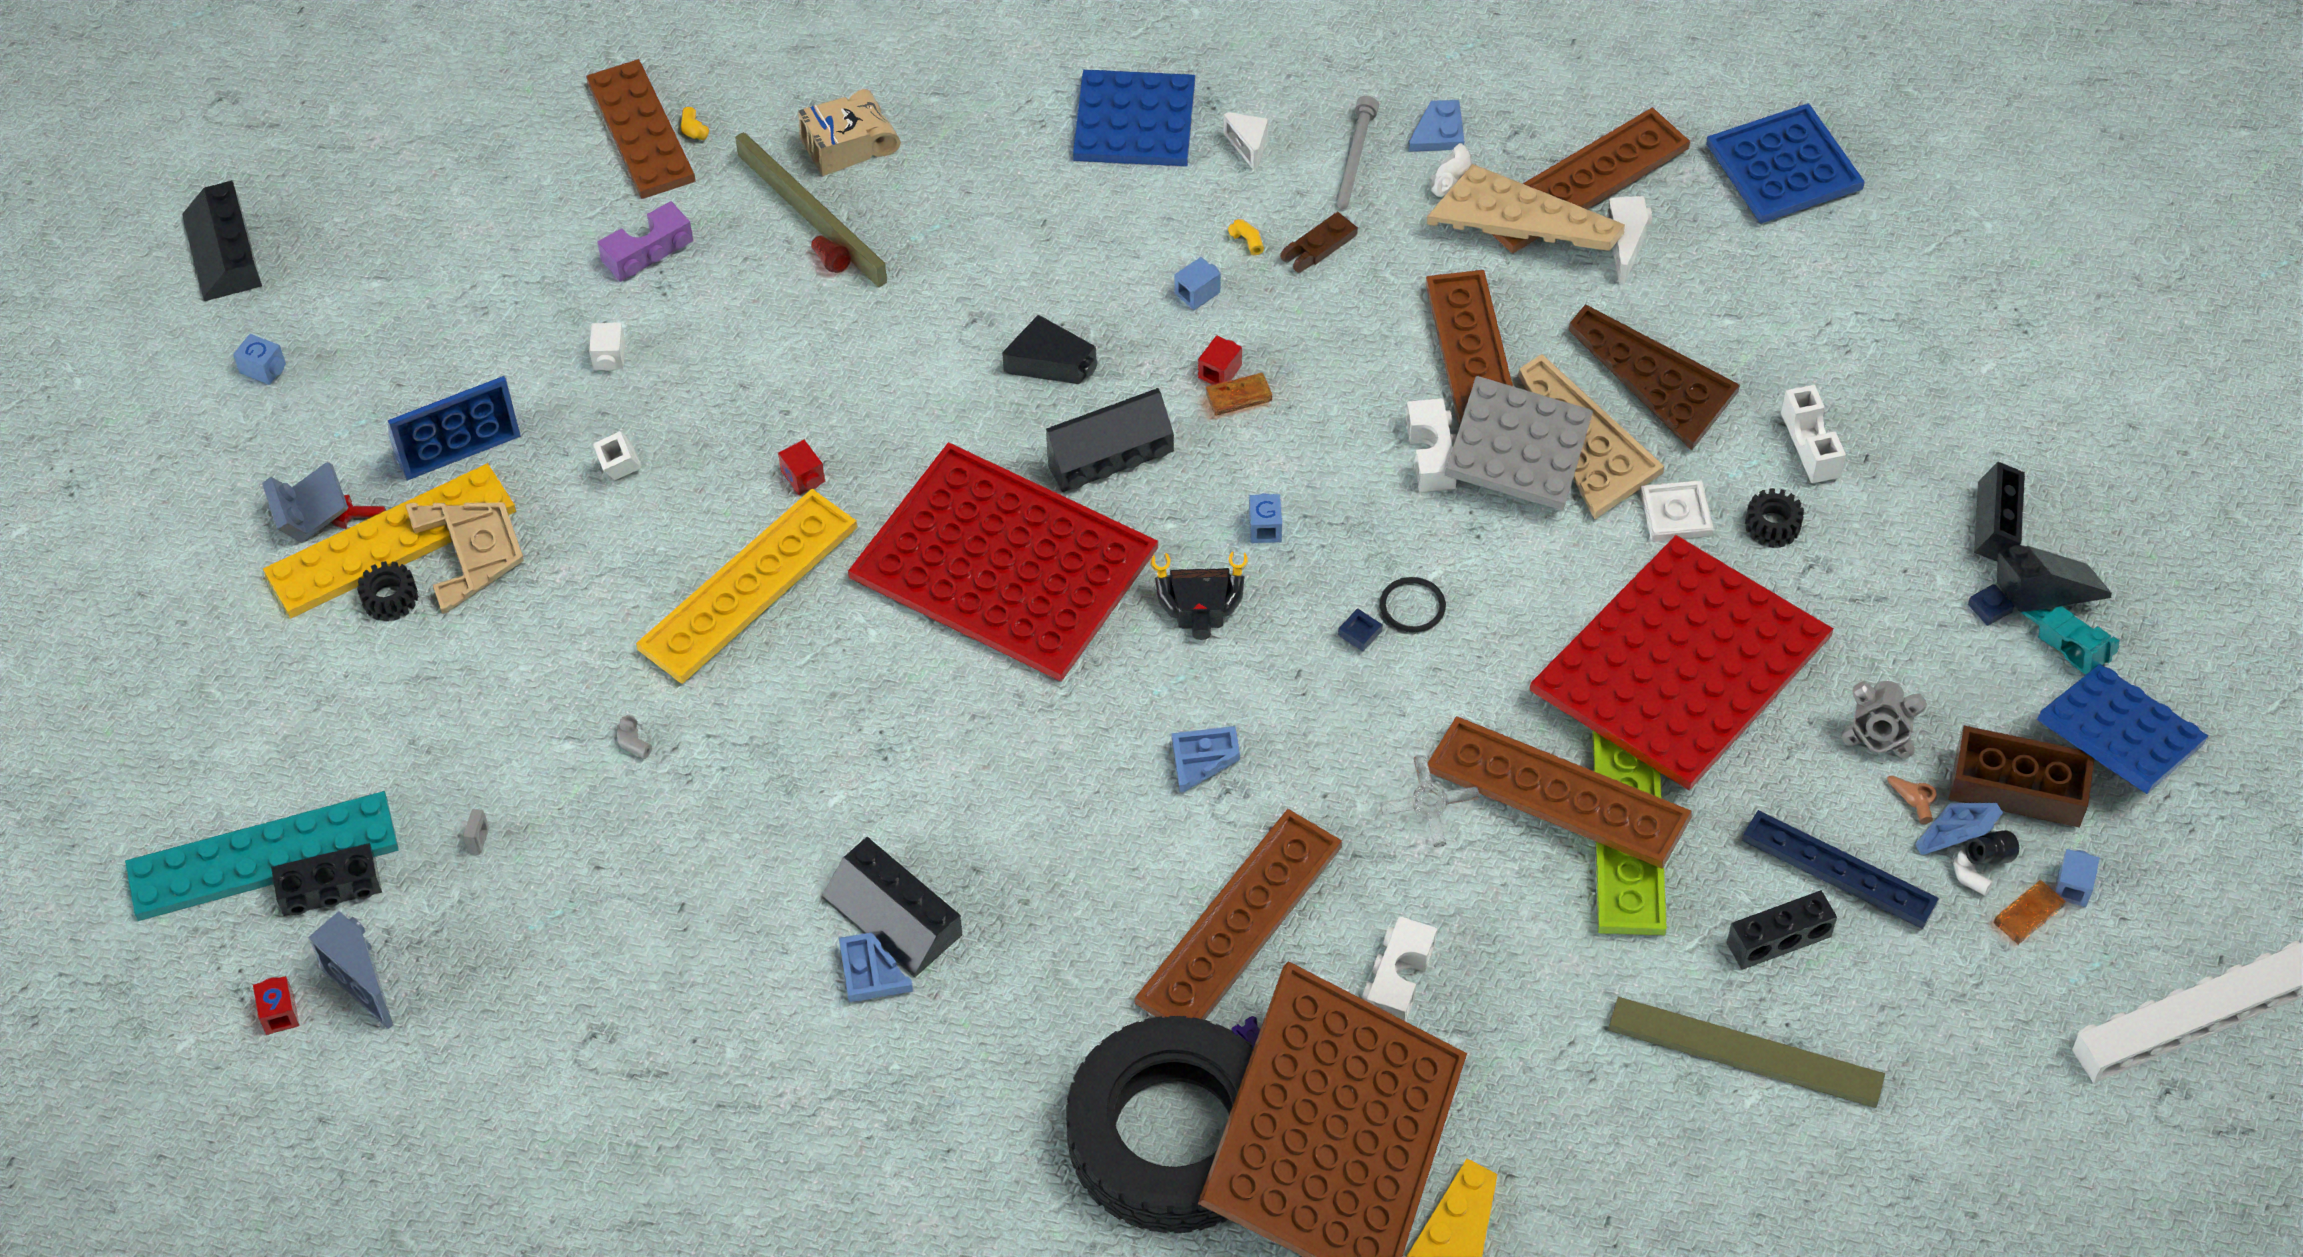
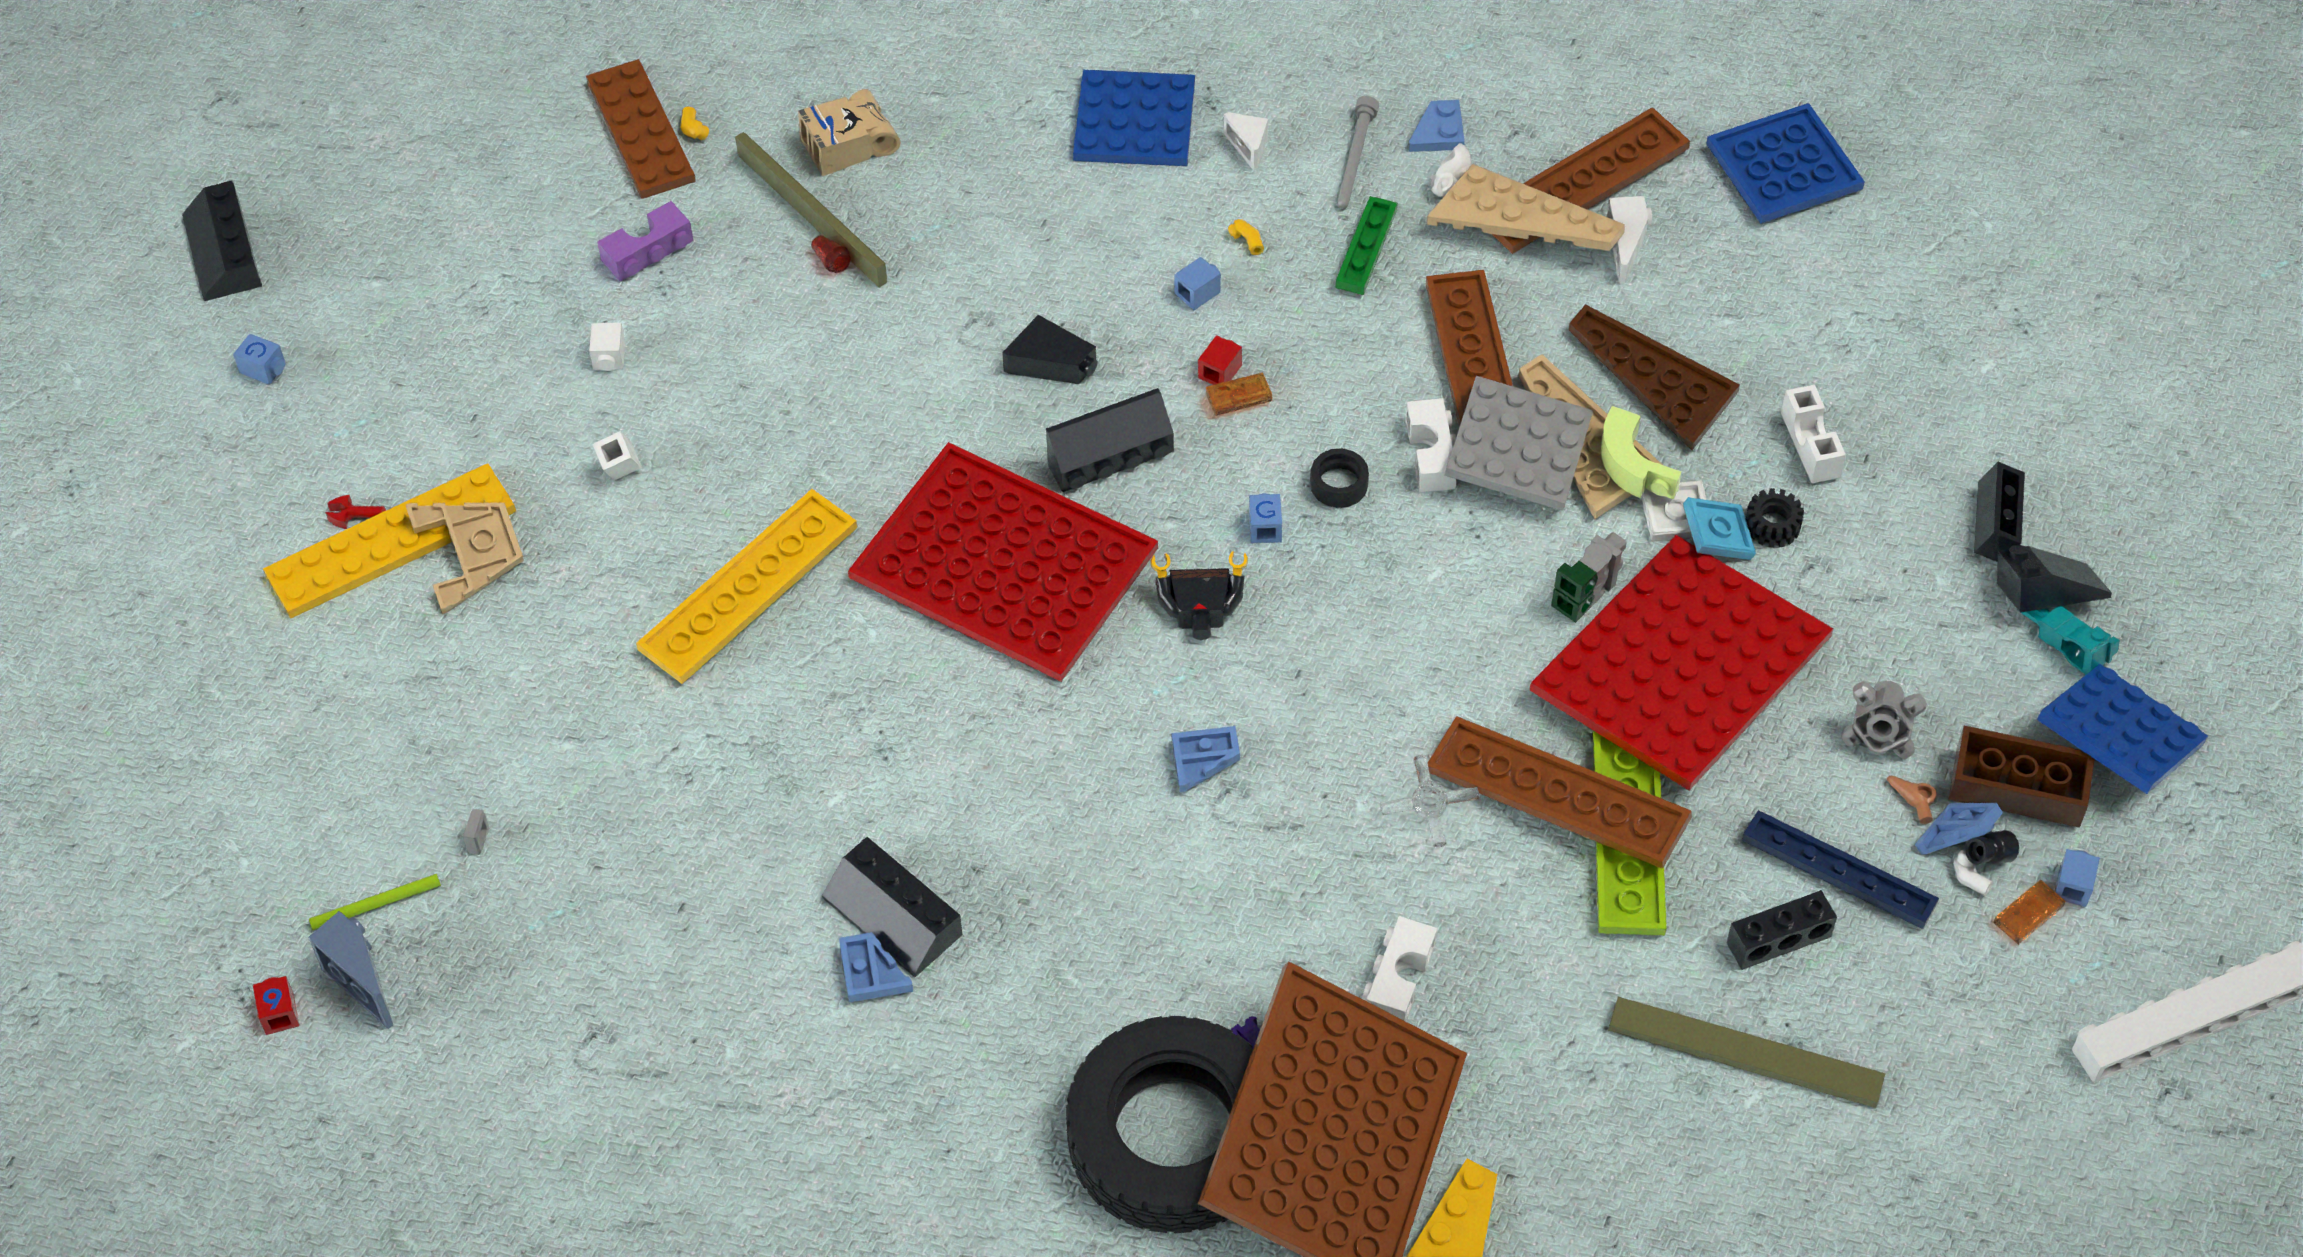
teal plate [125,791,399,921] -> none
sand blue bracket [262,462,348,543] -> none
black brick [271,843,382,916] -> none
black tyre [357,561,418,621] -> none
blue slope [388,376,521,481] -> none
light grey arm [617,715,652,759] -> none
red brick [778,439,825,495] -> none
dark orange plate [1135,809,1342,1020] -> none
reddish brown hinge [1280,211,1358,273] -> none
dark blue plate [1338,608,1383,651] -> none
black tyre [1380,577,1446,632] -> none
dark blue plate [1968,583,2014,626] -> none
none -> lime bar [309,873,441,931]
none -> black tyre [1310,448,1369,508]
none -> green plate [1335,196,1398,295]
none -> hips [1551,532,1627,623]
none -> yellowish green arch [1601,406,1682,499]
none -> medium azure tile [1683,497,1756,560]

